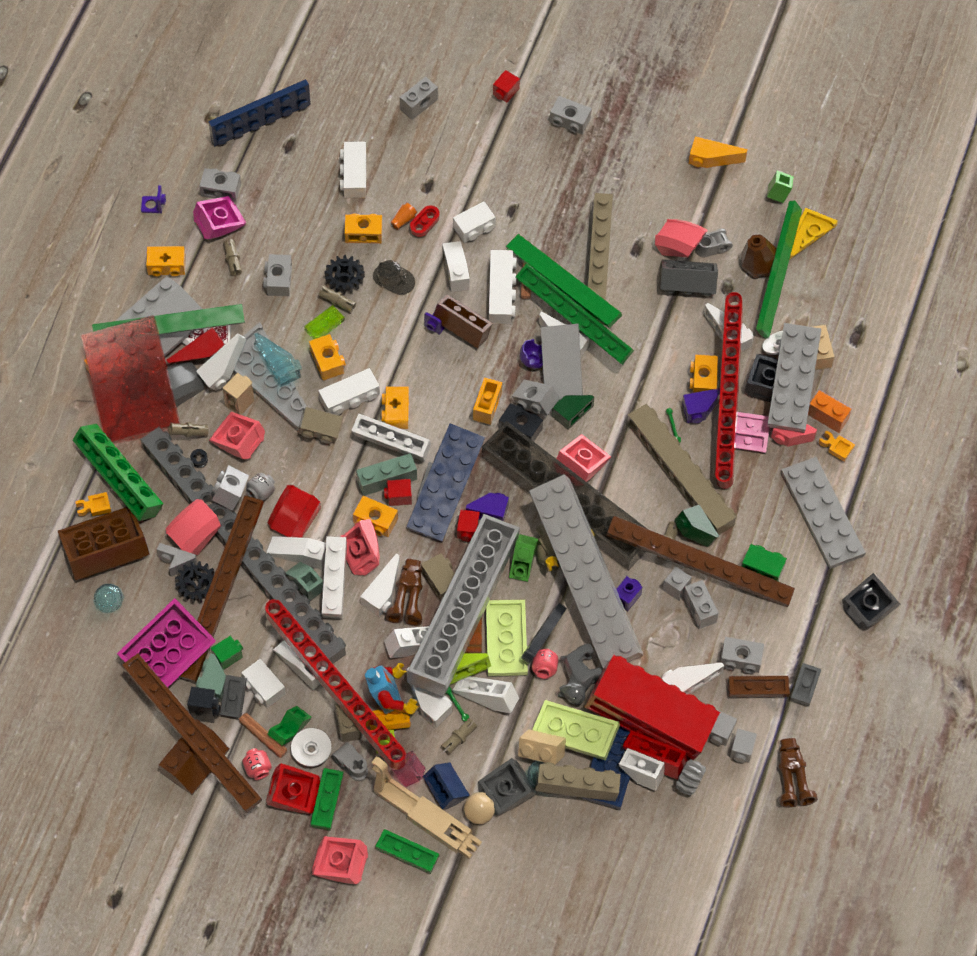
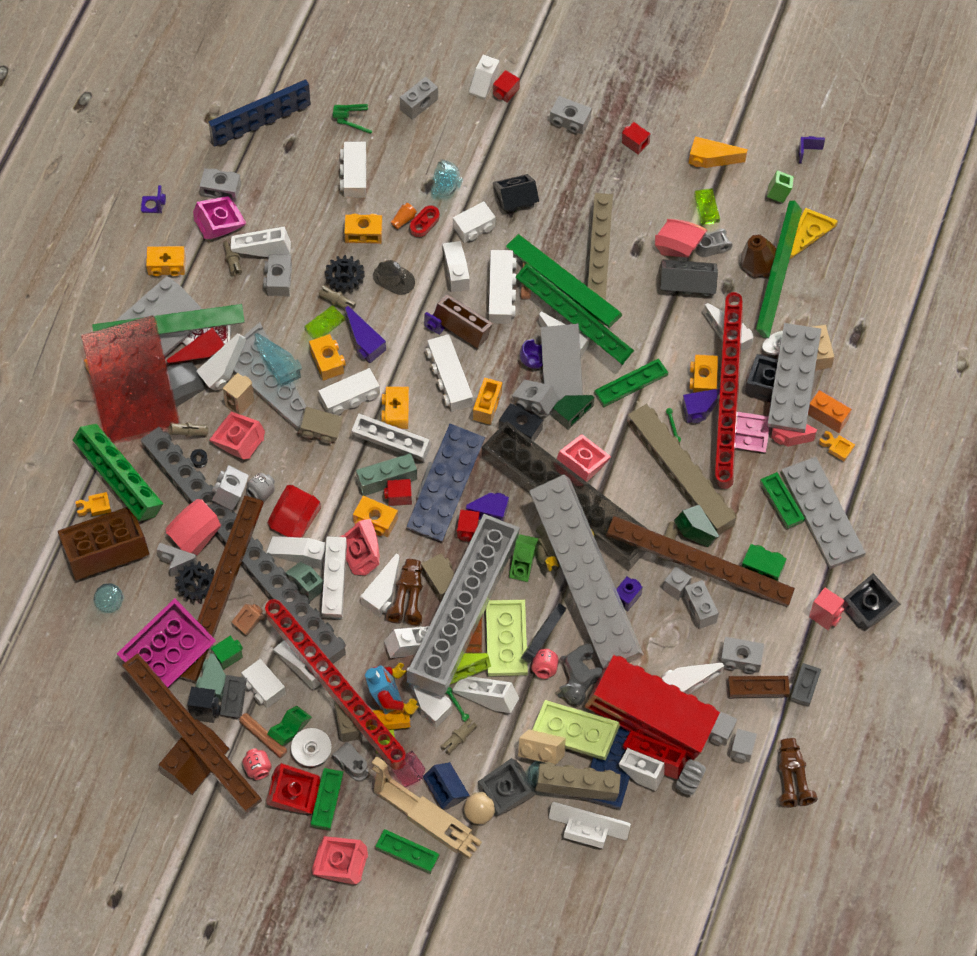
none -> white slope [231,227,291,257]
none -> nougat bracket [232,604,266,635]
none -> green plant [333,104,372,134]
none -> dark purple slope [345,306,386,363]
none -> white brick [425,334,473,412]
none -> clear light blue cylinder [431,159,463,197]
none -> white slope [469,55,499,100]
none -> black slope [493,174,539,211]
none -> white bracket [549,802,631,849]
none -> green tile [594,358,669,408]
none -> red brick [622,122,651,155]
none -> clear neon green plate [694,188,720,225]
none -> green plate [760,472,805,529]
none -> dark purple bracket [799,136,825,163]
none -> coral brick [809,588,844,630]

